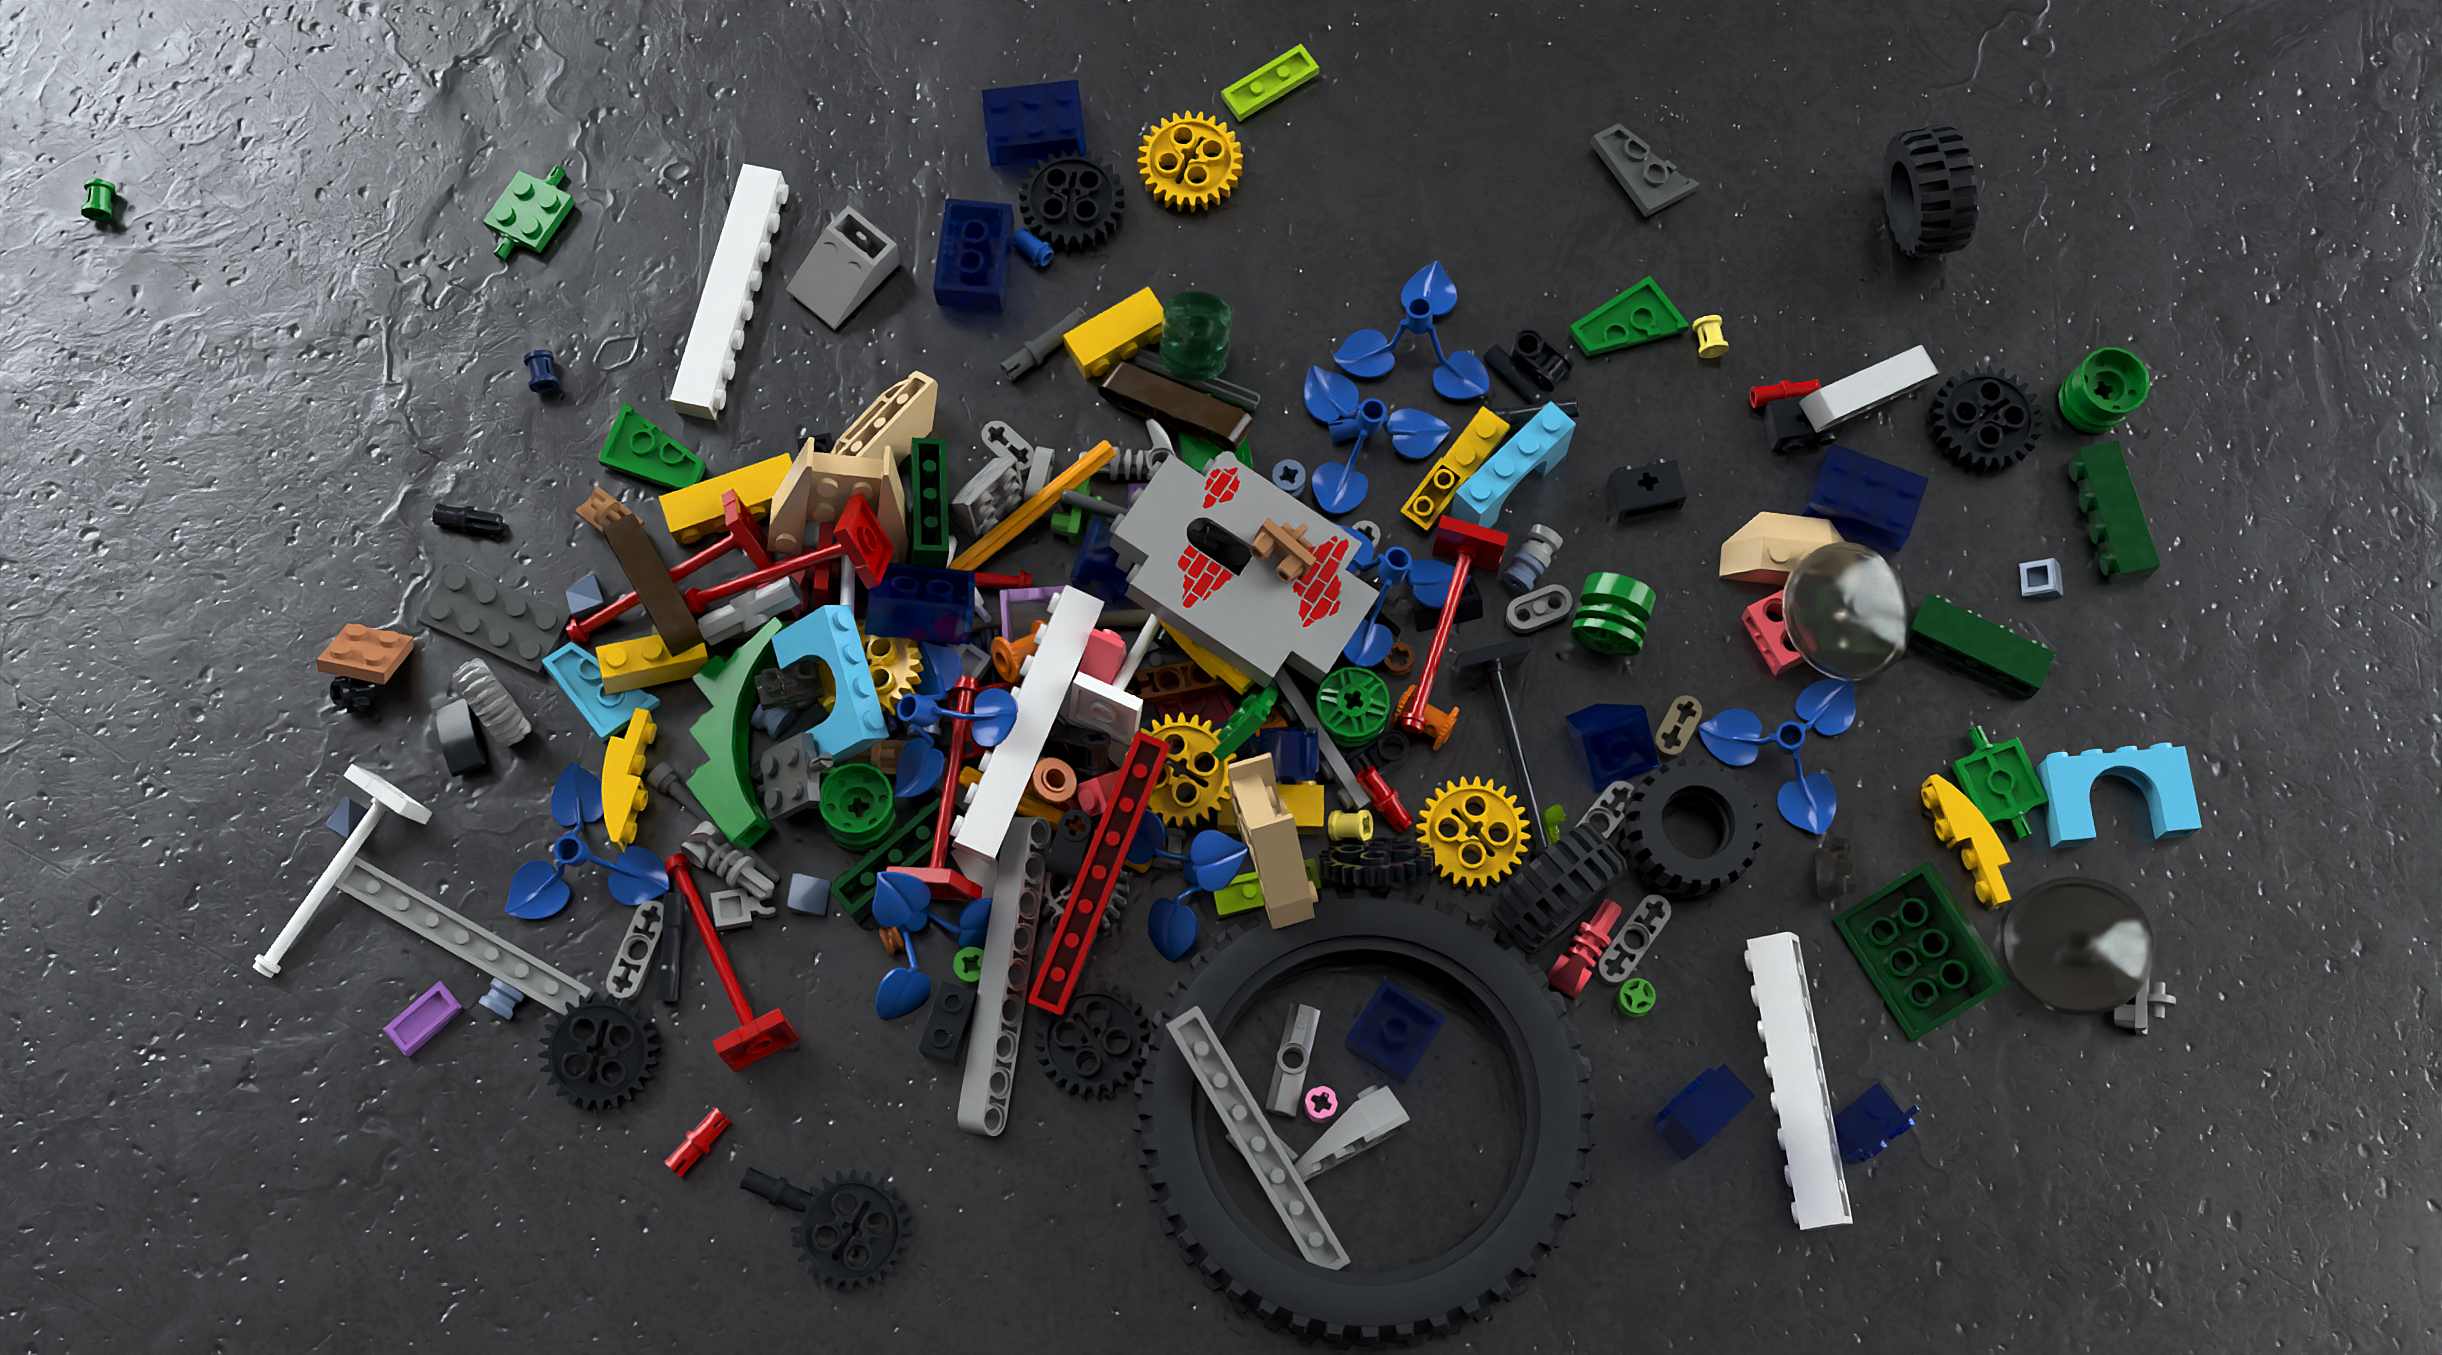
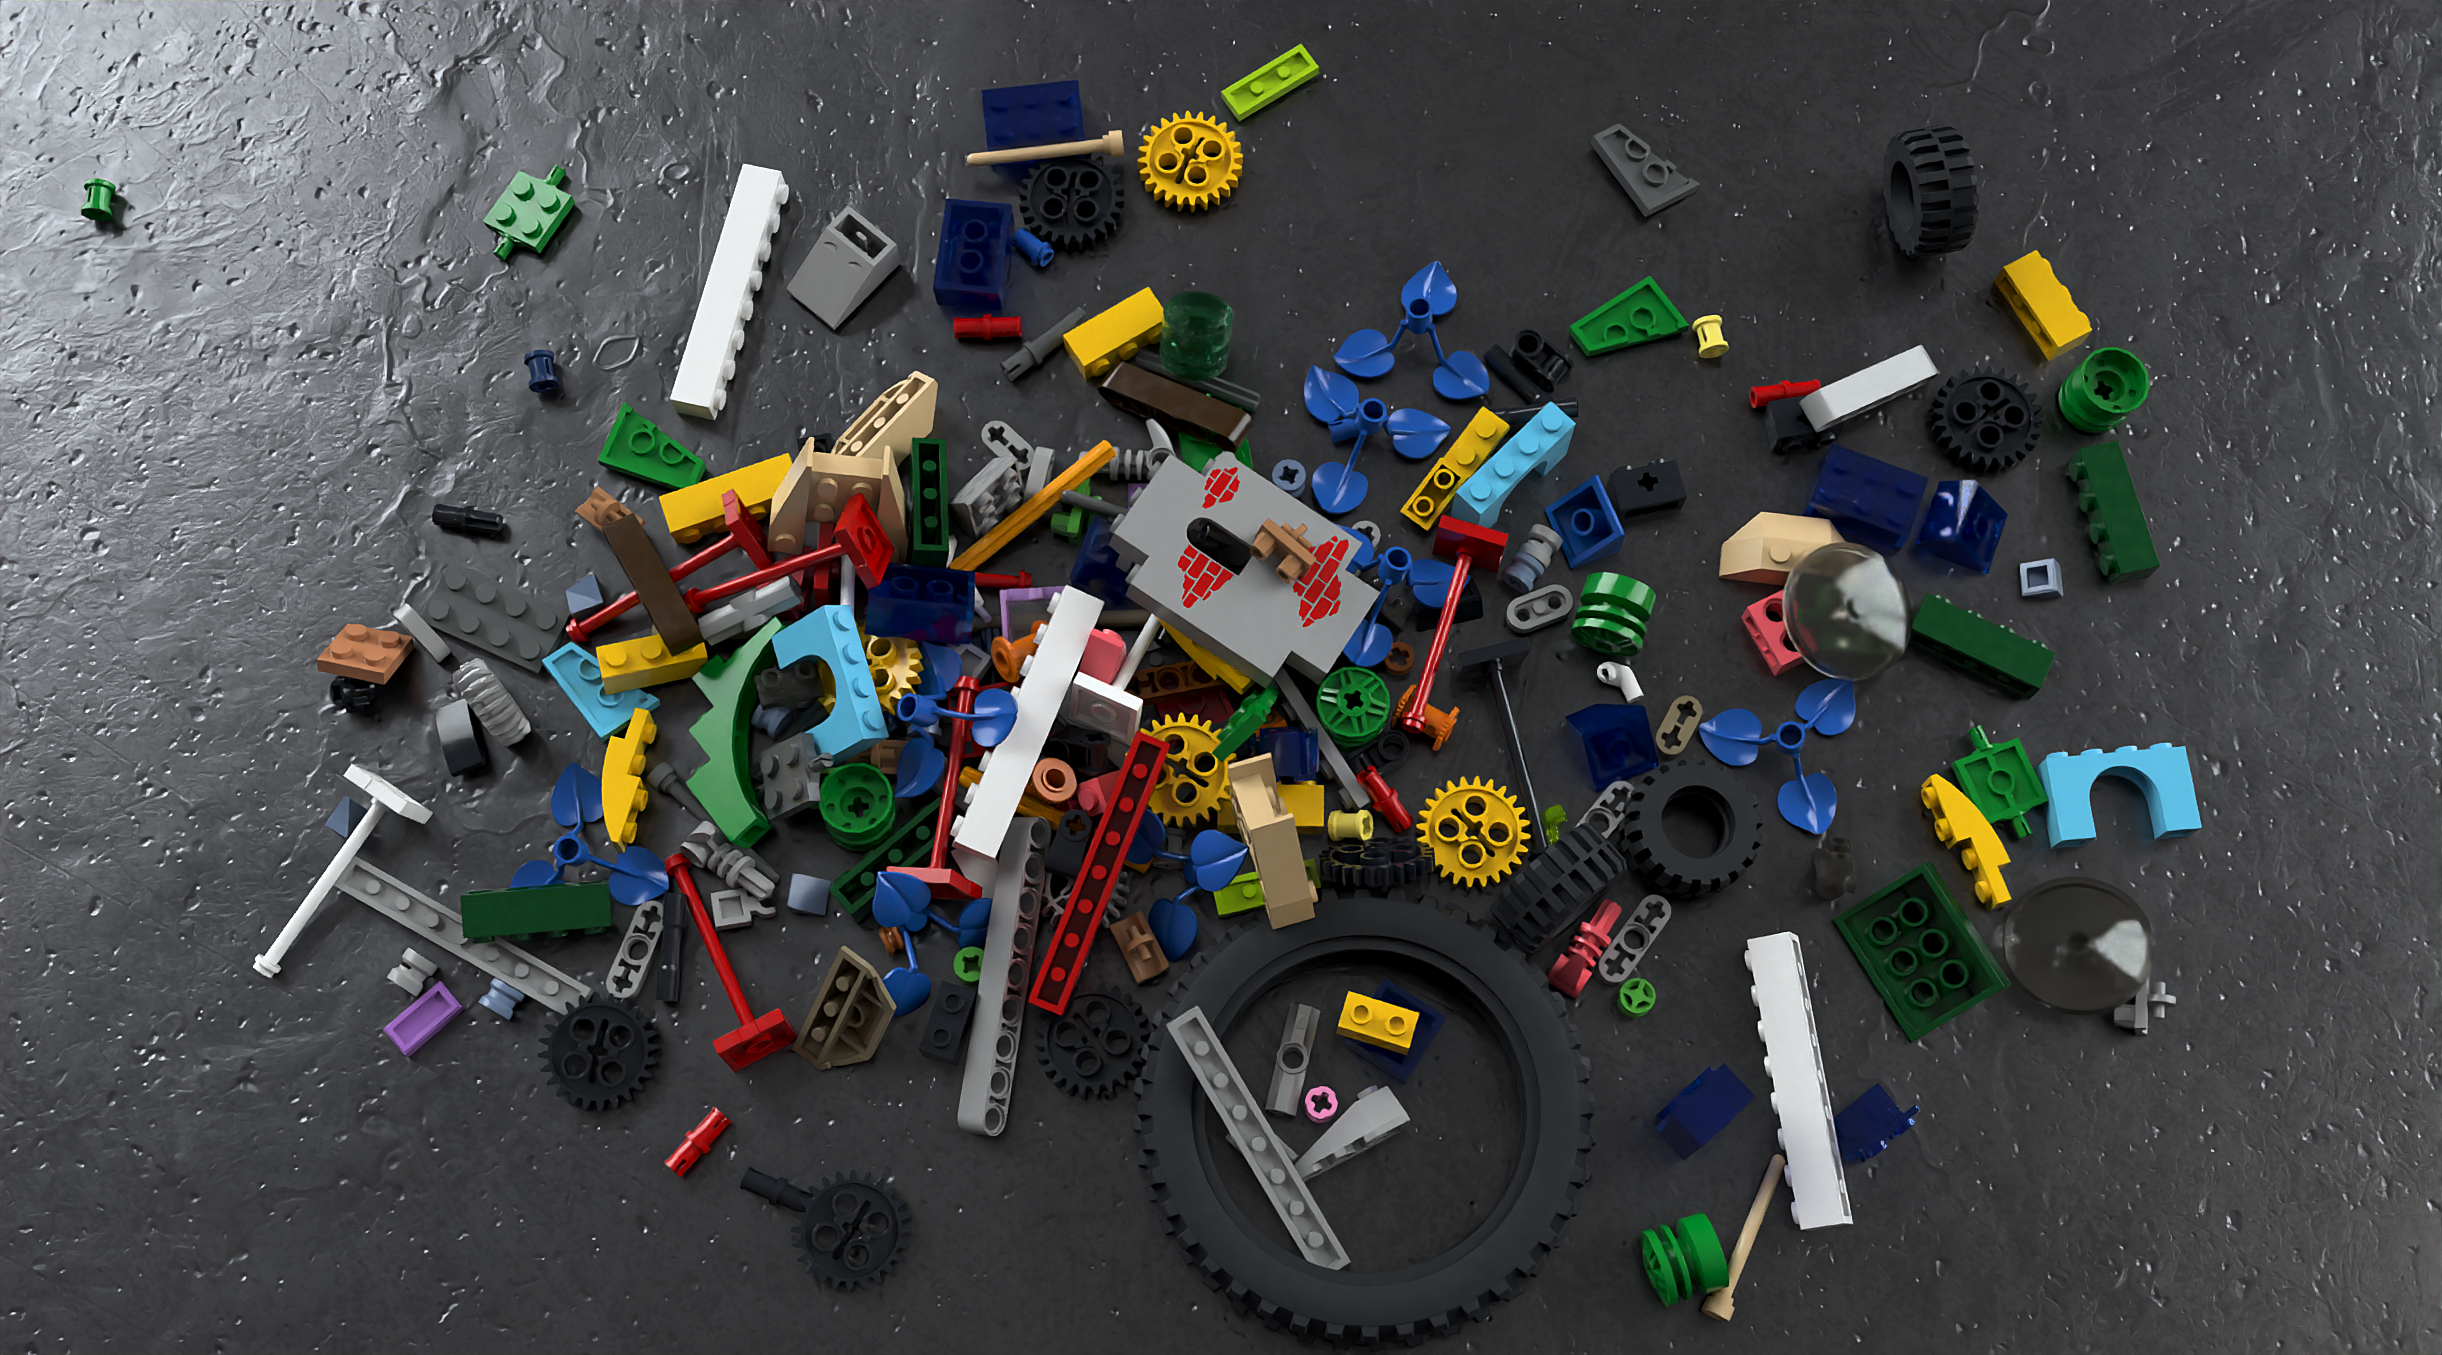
none -> light grey wheel [387,947,438,997]
none -> light grey beam [393,603,451,663]
none -> dark green brick [460,879,612,944]
none -> dark tan wedge [792,945,897,1070]
none -> red pin [953,314,1022,340]
none -> tan piece [967,130,1124,167]
none -> medium nougat hips [1109,910,1170,984]
none -> yellow brick [1336,991,1419,1055]
none -> blue slope [1544,475,1626,568]
none -> white arm [1597,662,1644,703]
none -> green wheel [1640,1212,1729,1307]
none -> tan piece [1701,1154,1786,1323]
none -> clear blue slope [1920,480,2008,573]
none -> yellow brick [1994,250,2092,361]

